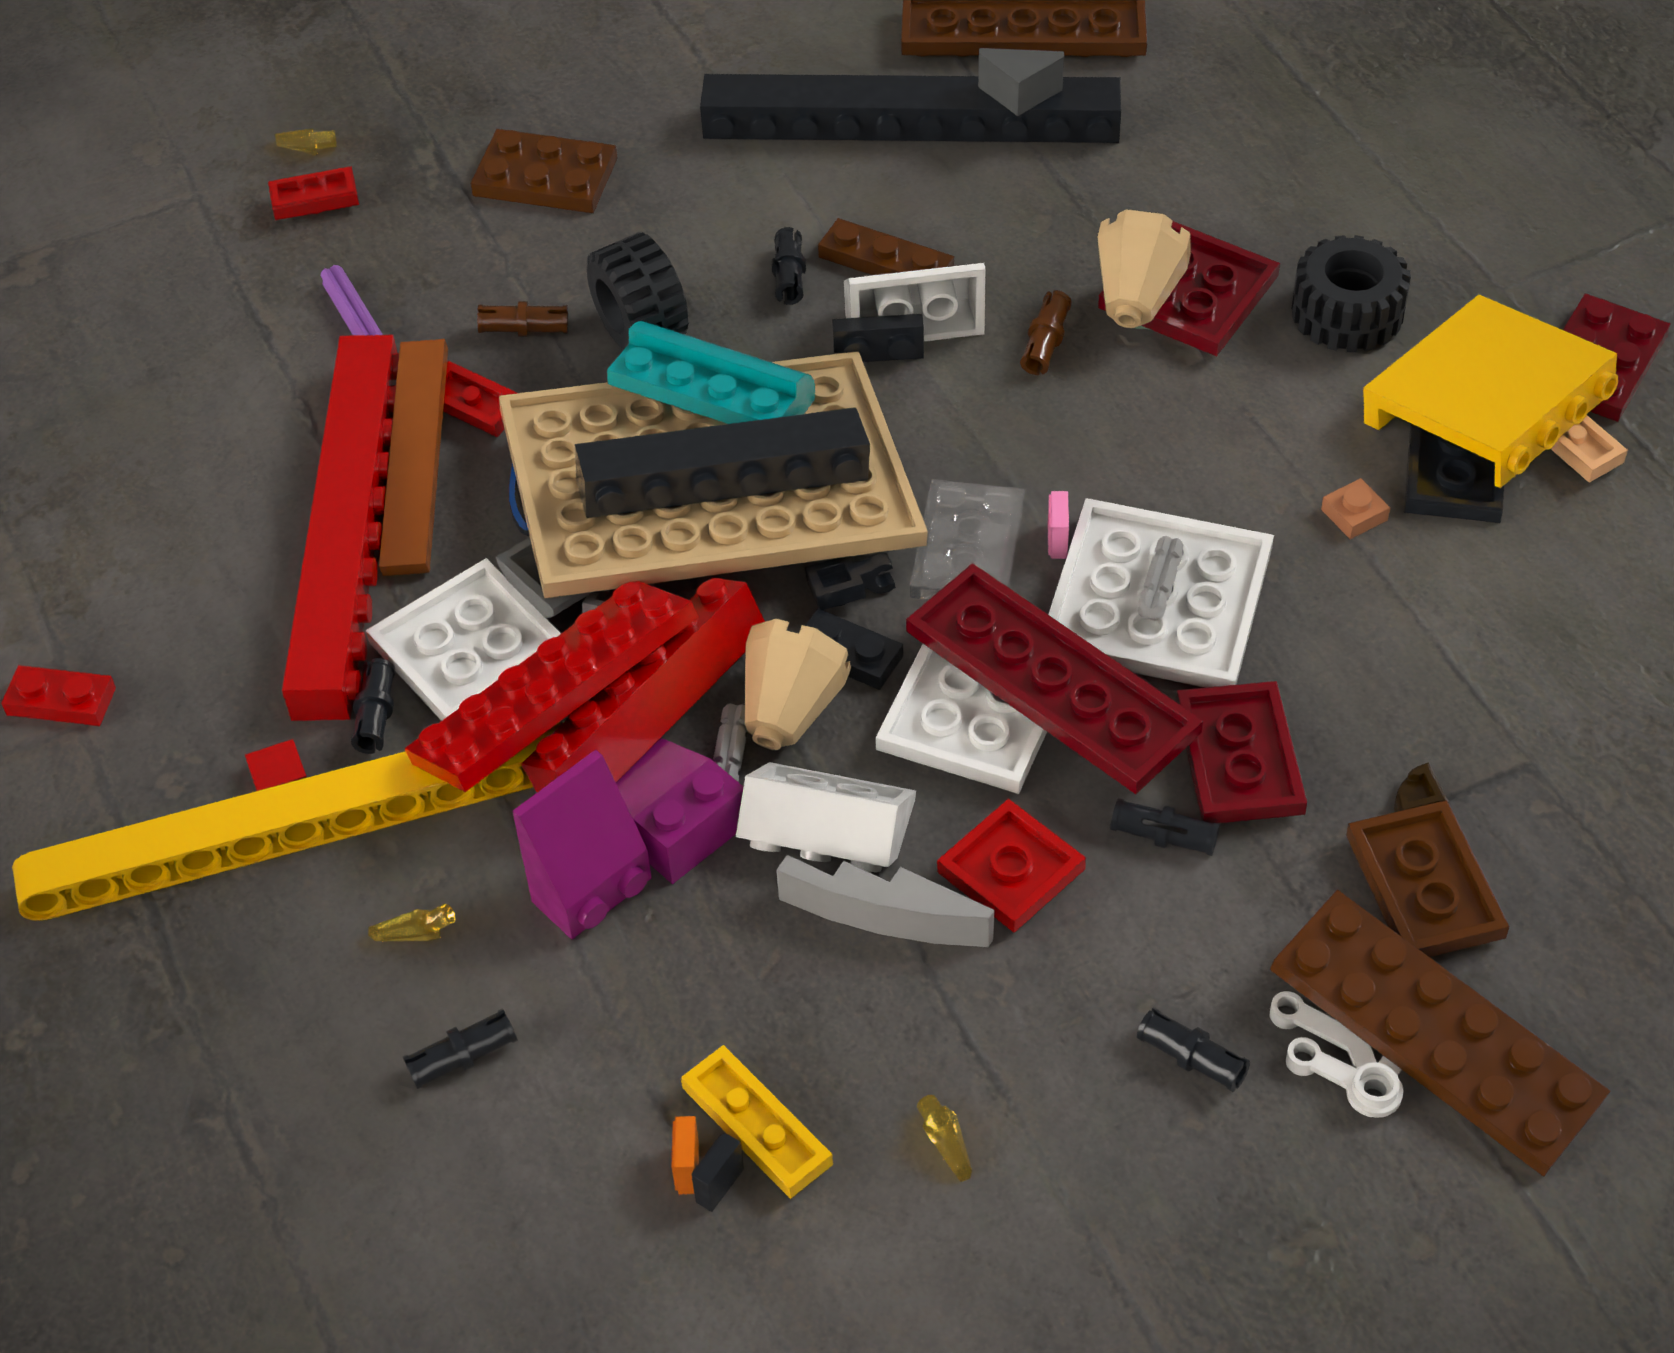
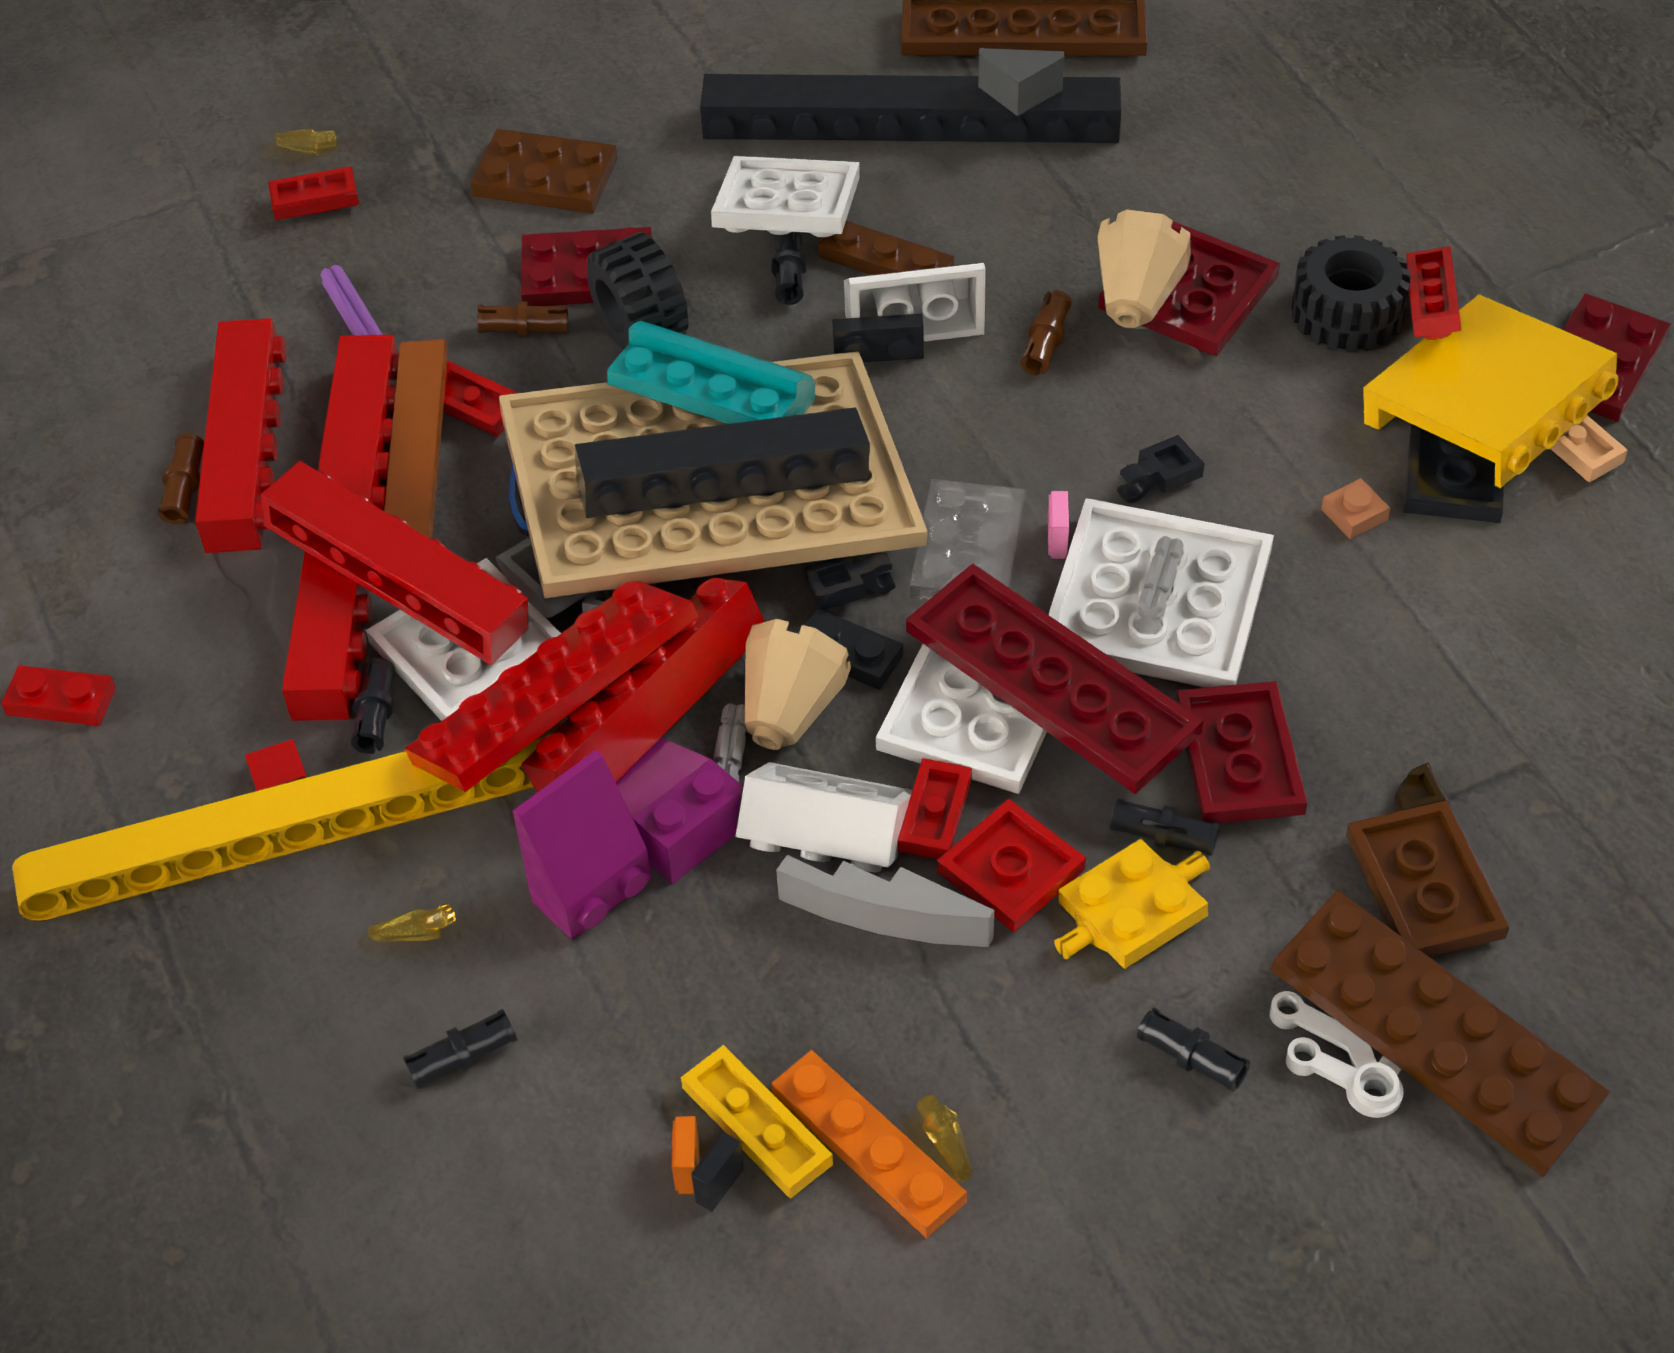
none -> reddish brown pin [157,433,204,524]
none -> red brick [195,318,286,553]
none -> red brick [261,461,528,665]
none -> dark red plate [521,227,653,306]
none -> white plate [711,156,860,237]
none -> orange plate [771,1050,967,1239]
none -> red plate [897,758,972,860]
none -> yellow plate [1054,839,1210,969]
none -> black plate [1117,435,1205,503]
none -> red plate [1406,246,1462,340]

